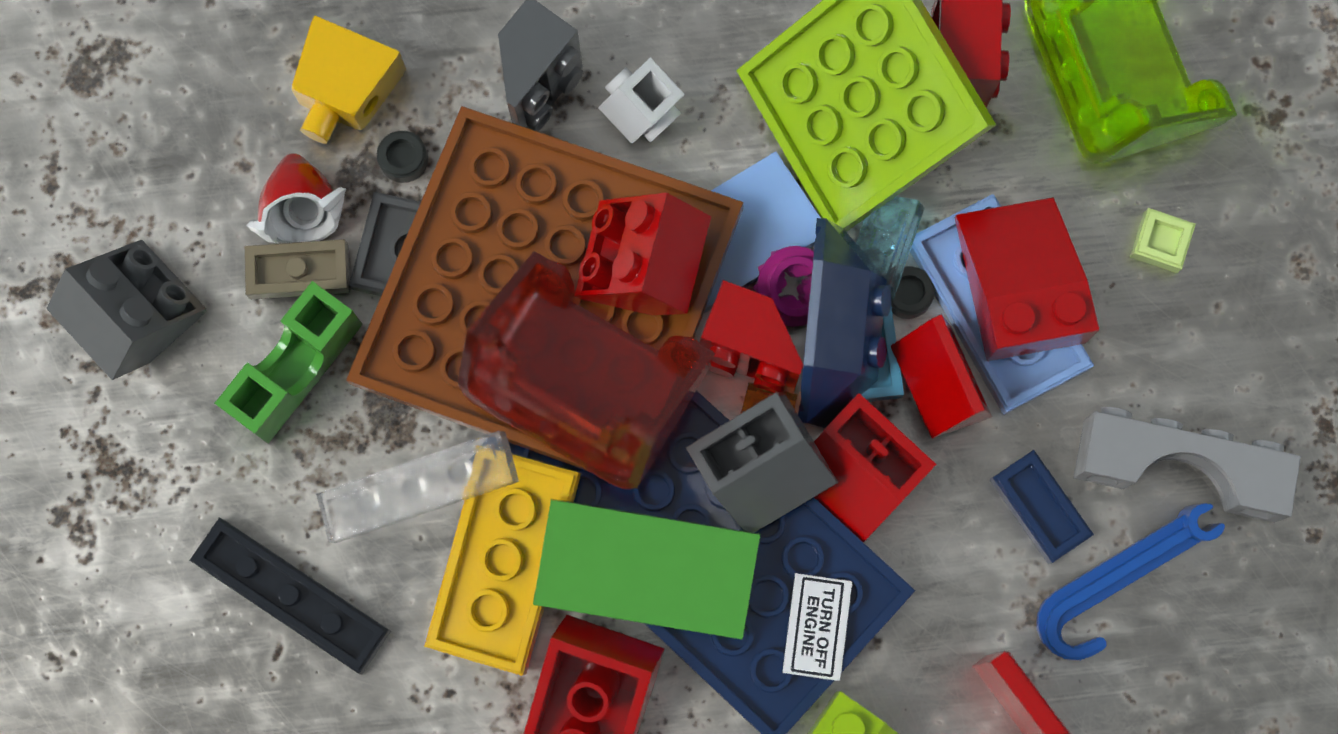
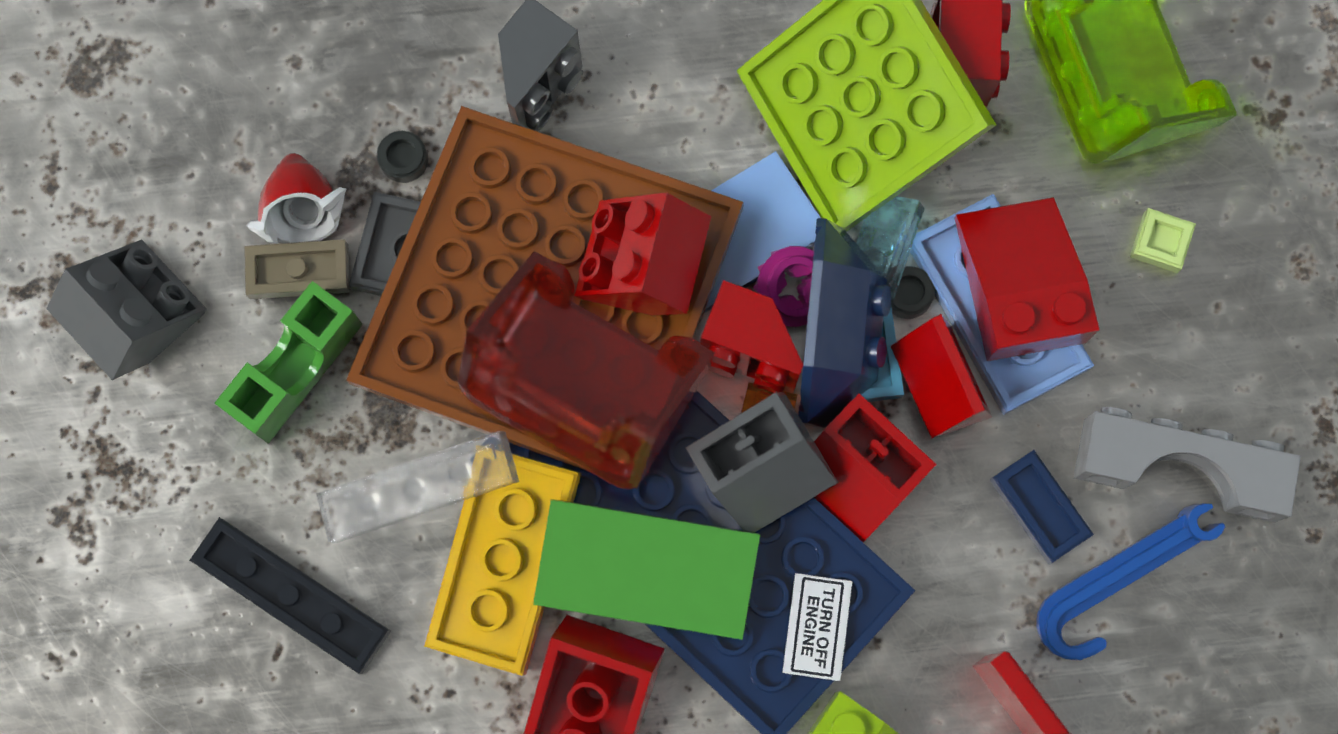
yellow torso [292,15,406,144] -> none
white brick [598,57,685,144] -> none

